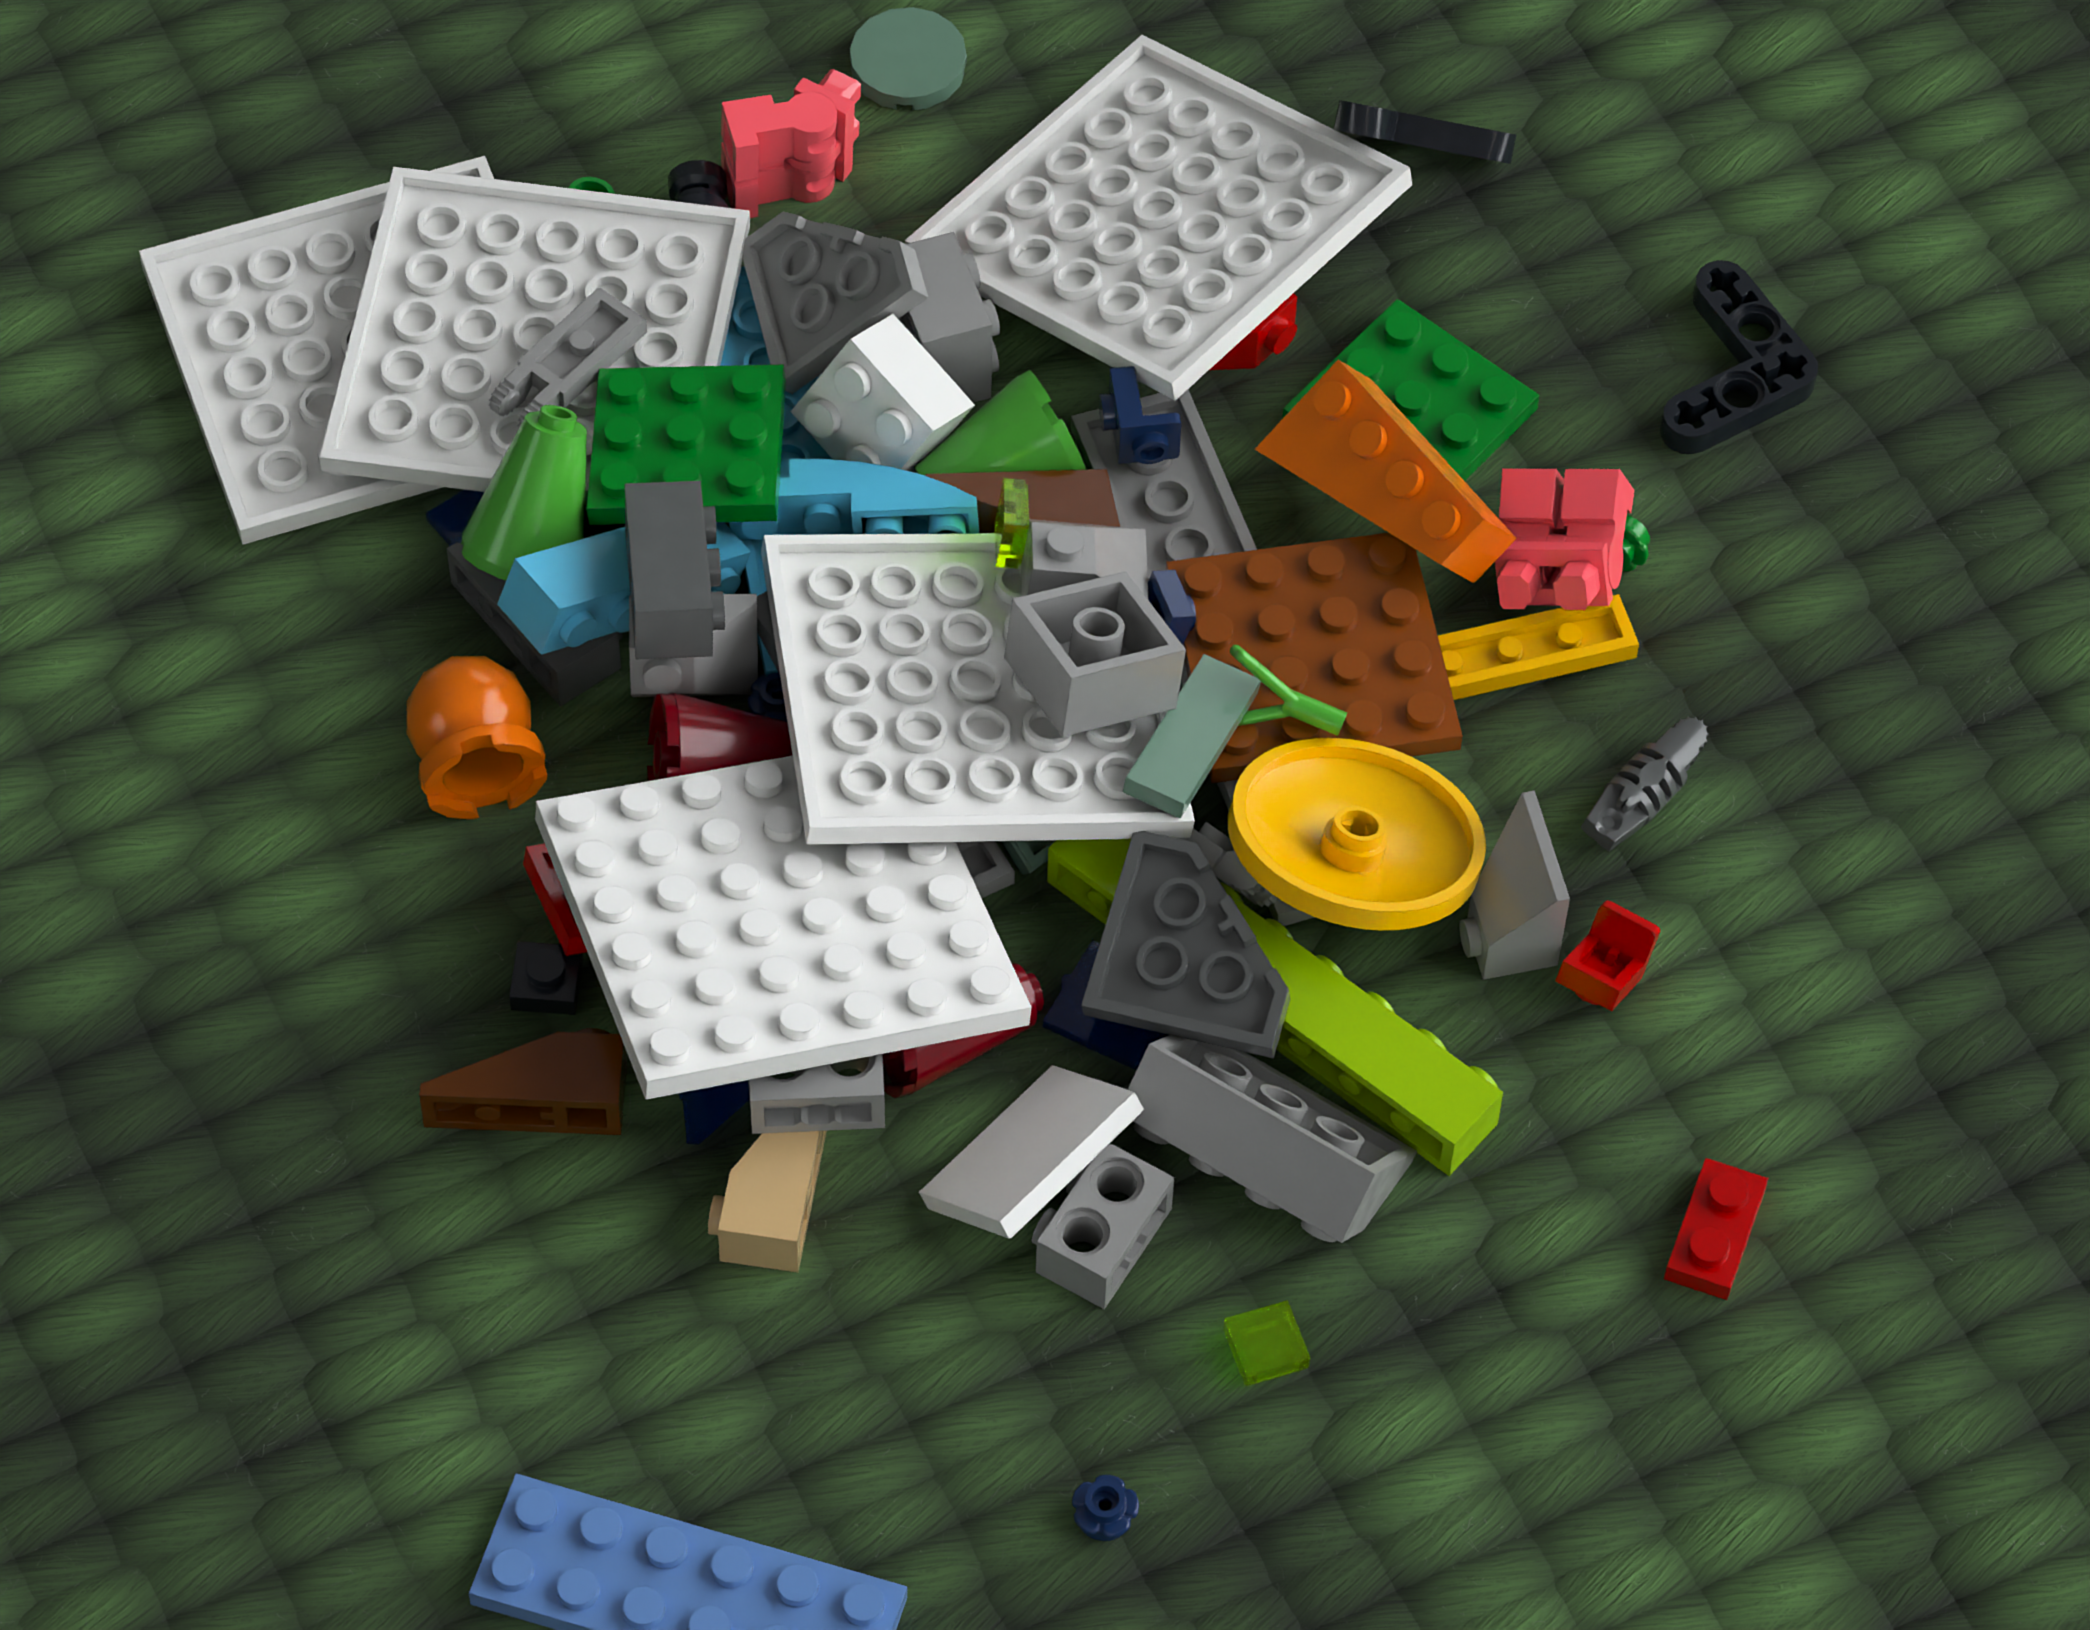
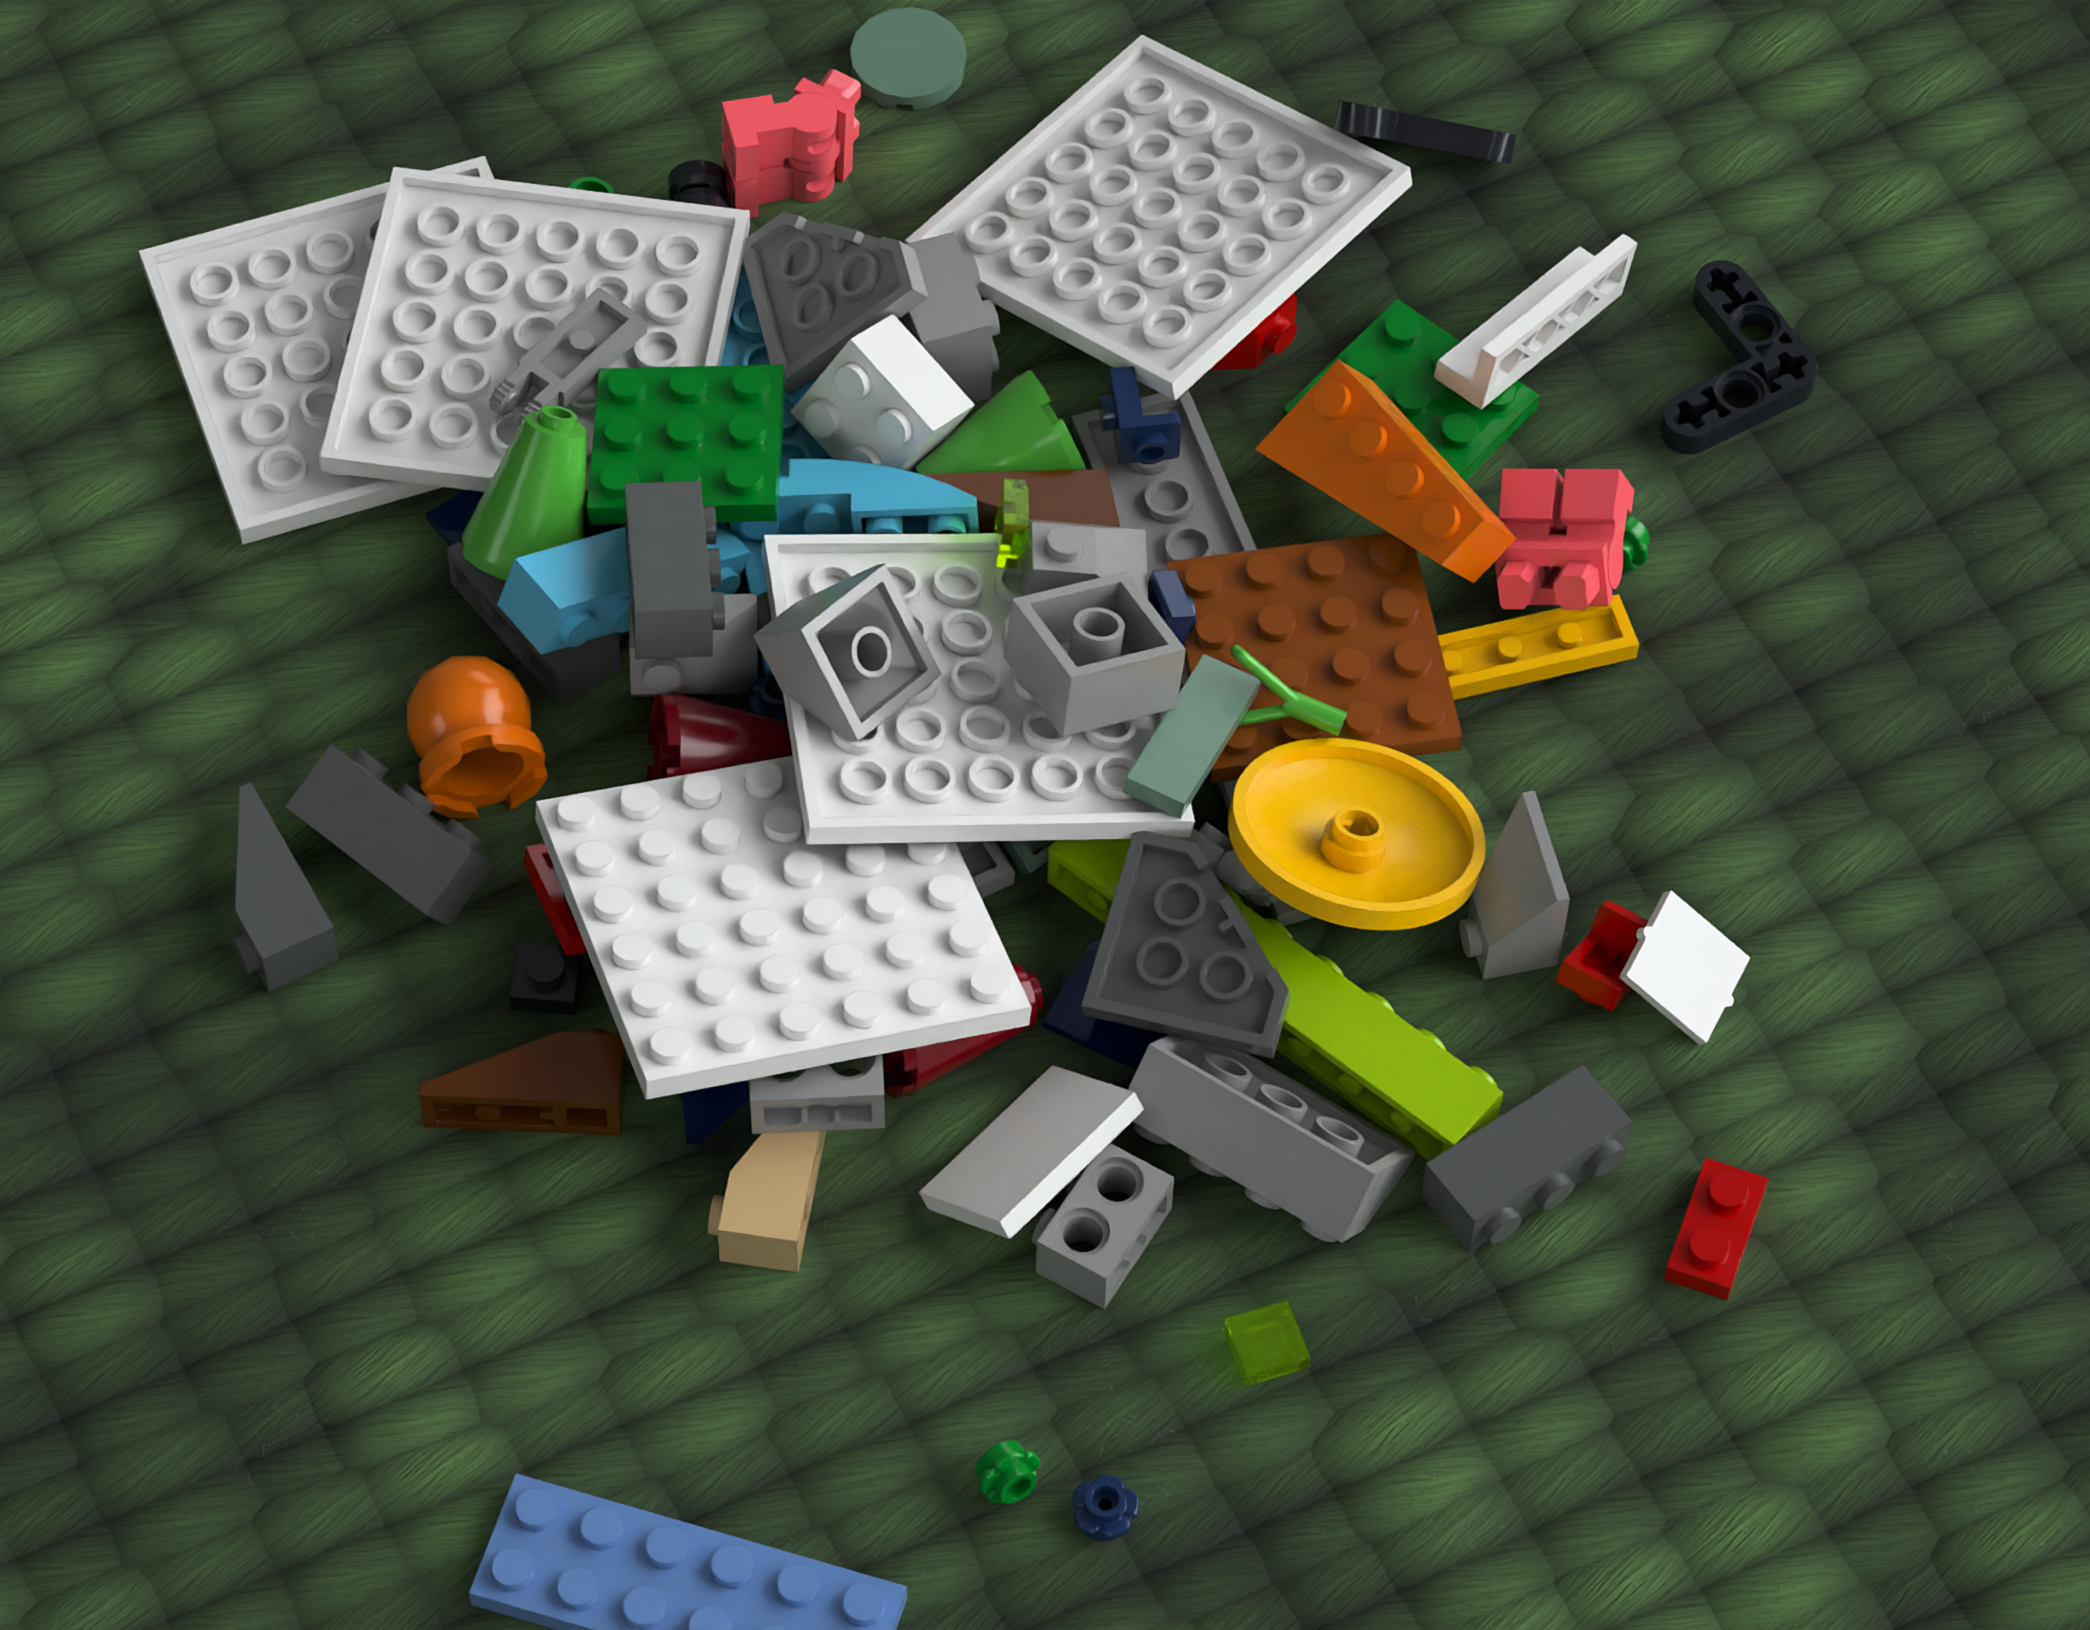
dark grey hinge [1581,716,1709,851] -> none
none -> dark grey slope [232,782,339,992]
none -> dark grey brick [285,744,494,926]
none -> light grey slope [753,564,942,742]
none -> green plate [975,1440,1040,1504]
none -> dark grey brick [1421,1064,1632,1253]
none -> white fence [1433,234,1638,410]
none -> white piece [1619,891,1750,1044]

